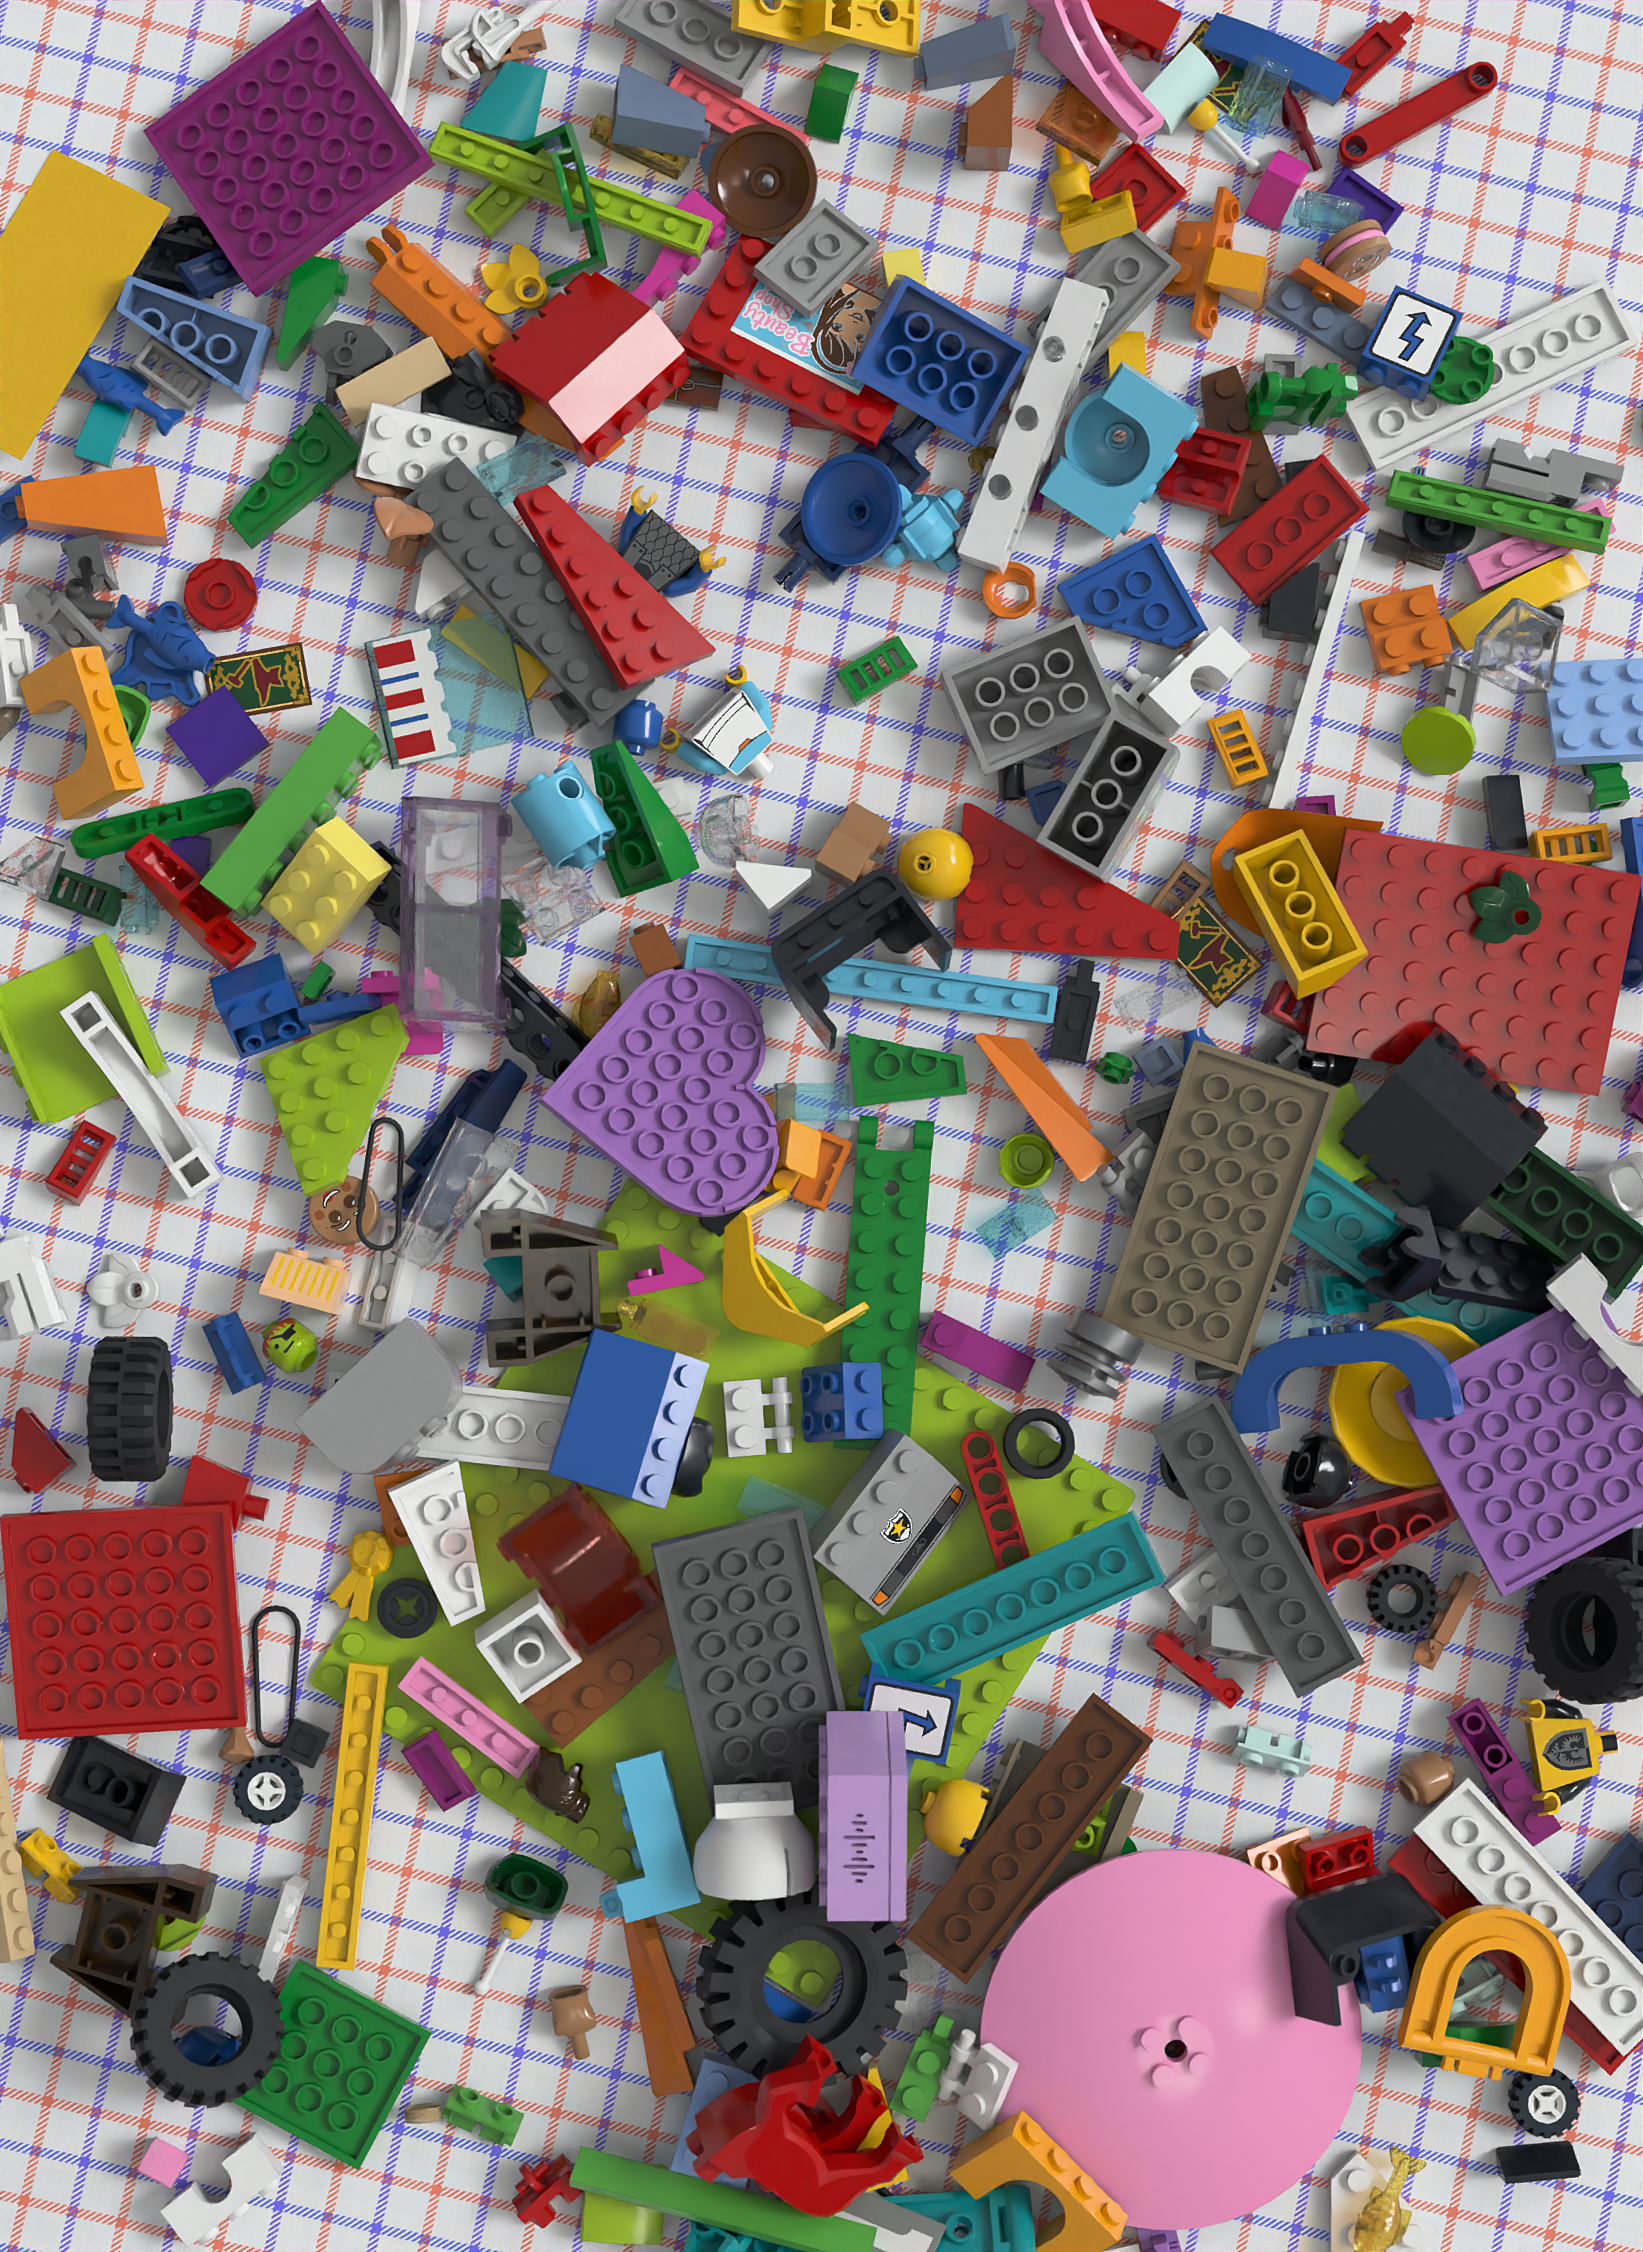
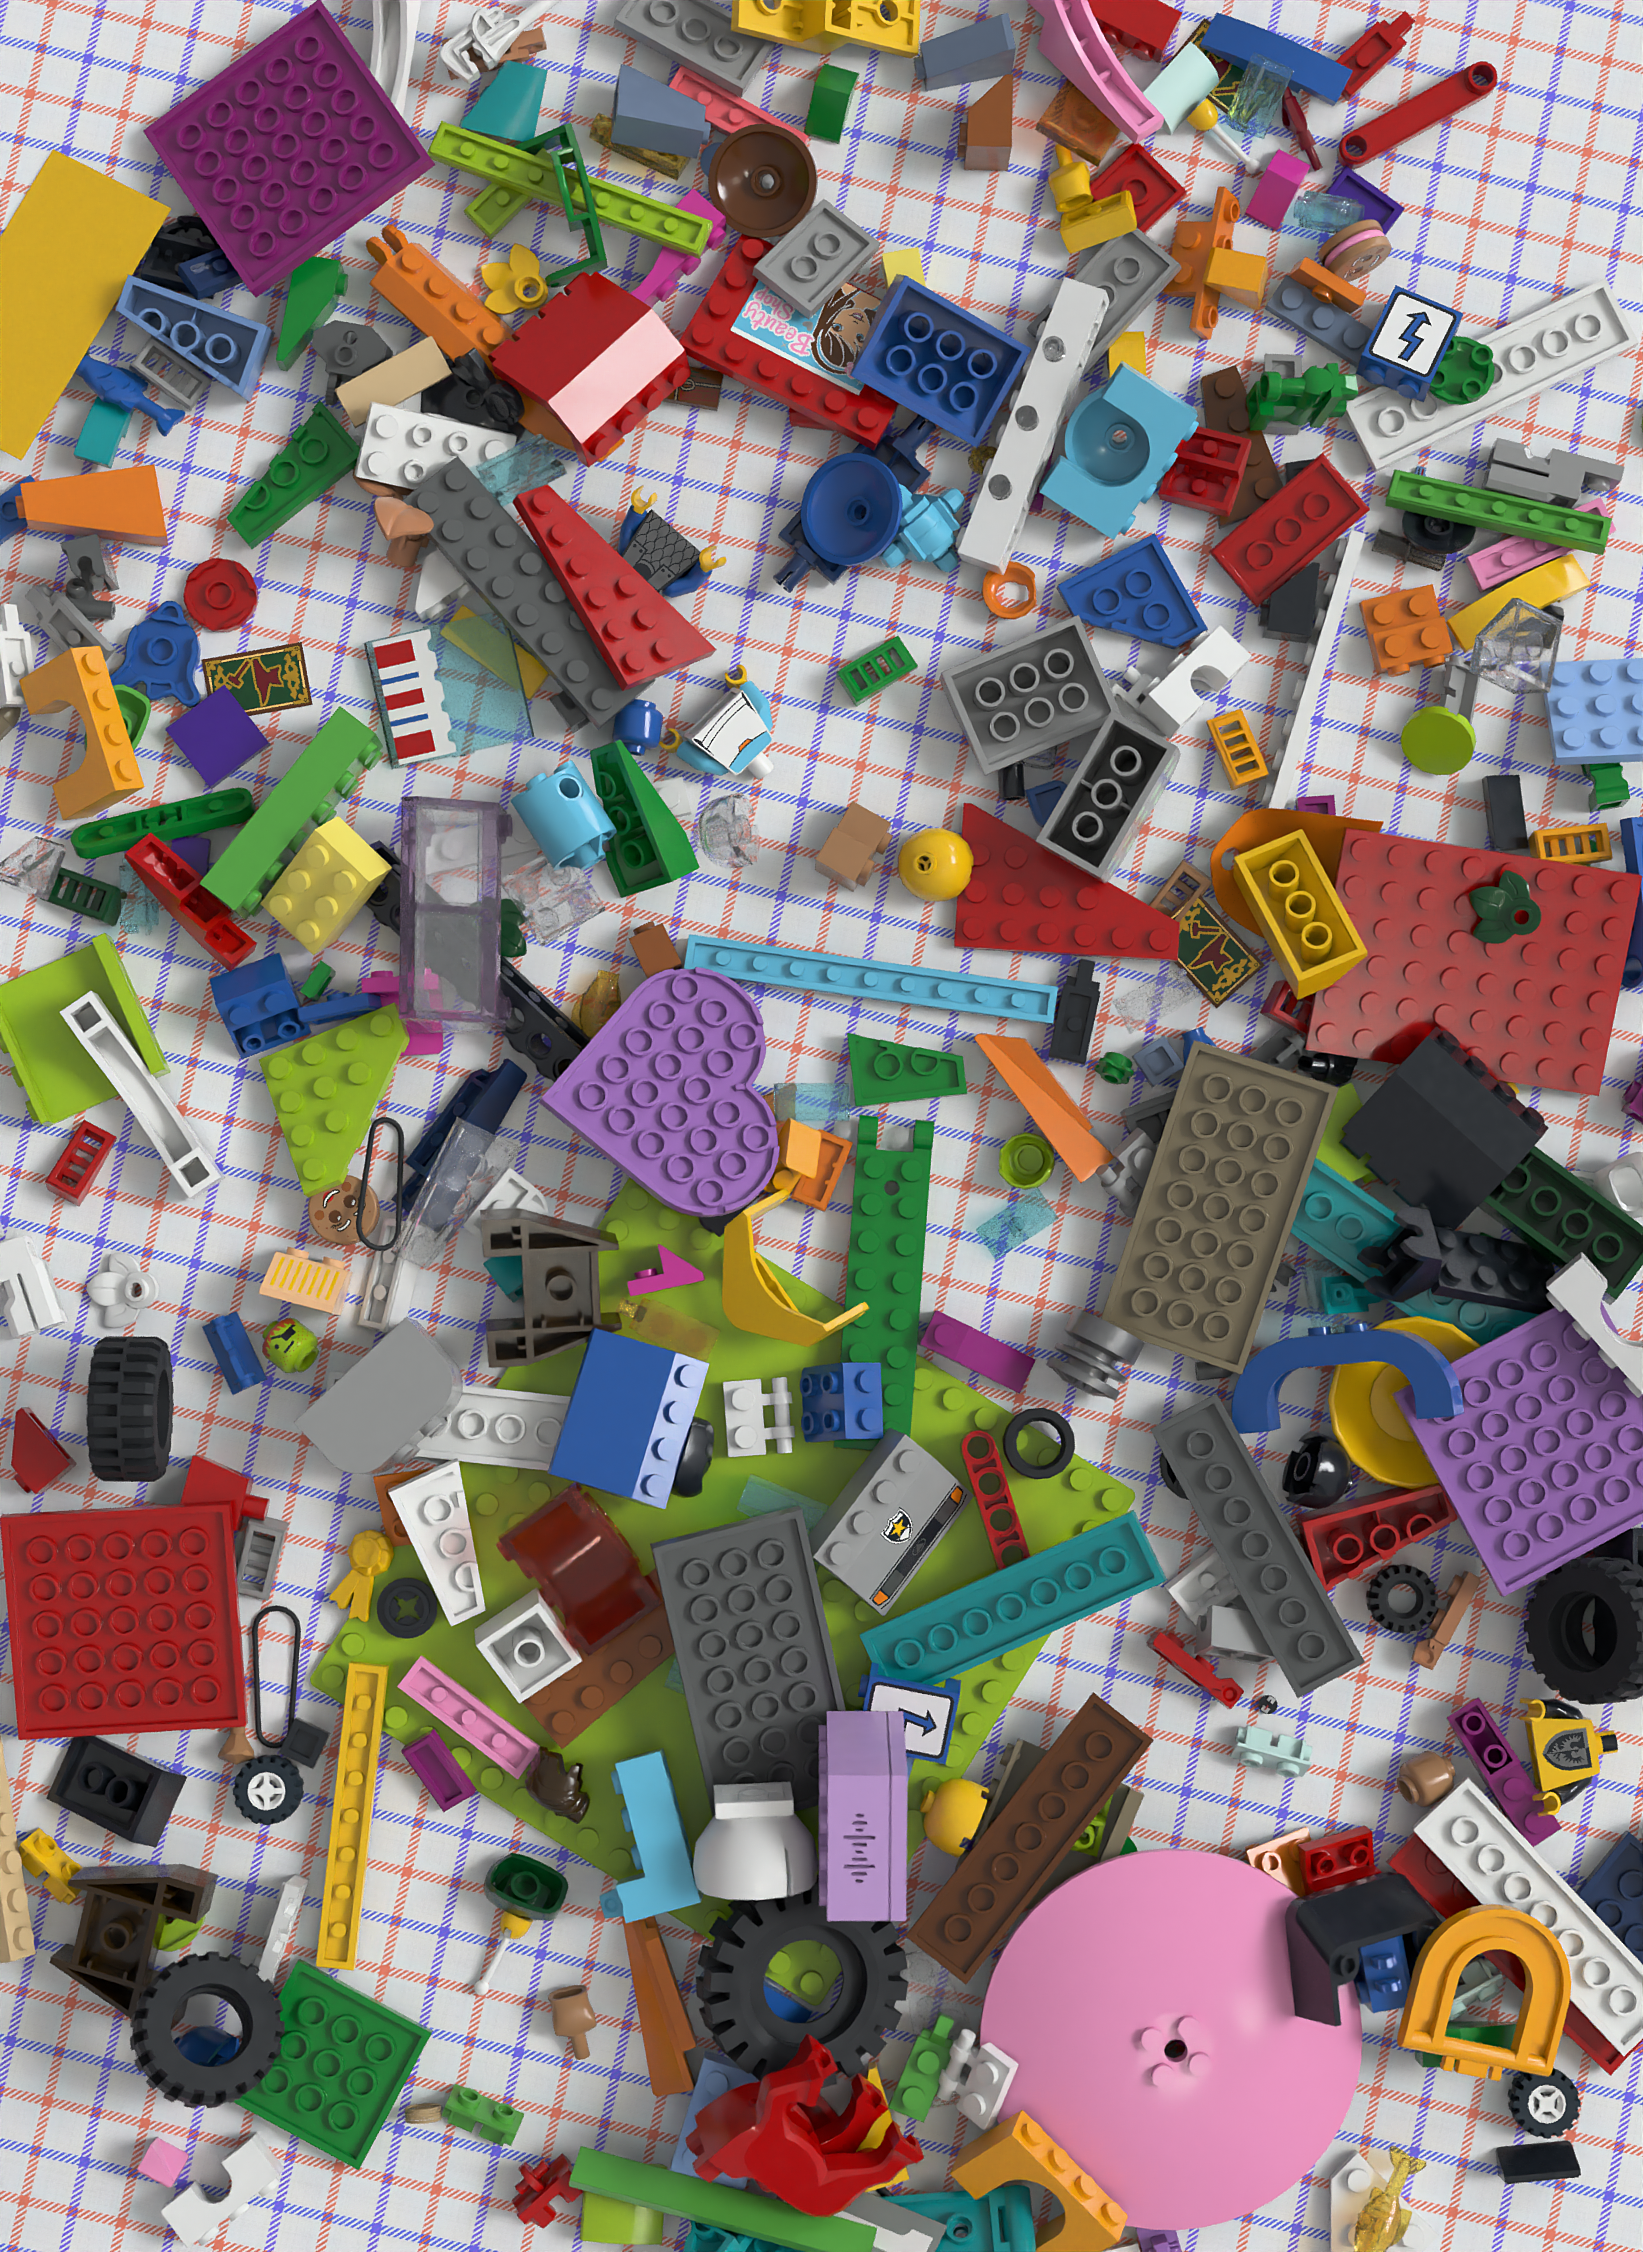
blue animal [106,594,216,674] -> none
white slope [735,861,811,919] -> none
black windscreen [771,869,953,1051] -> none
none -> light grey slope [236,1517,289,1601]
none -> black piece [1258,1695,1277,1714]

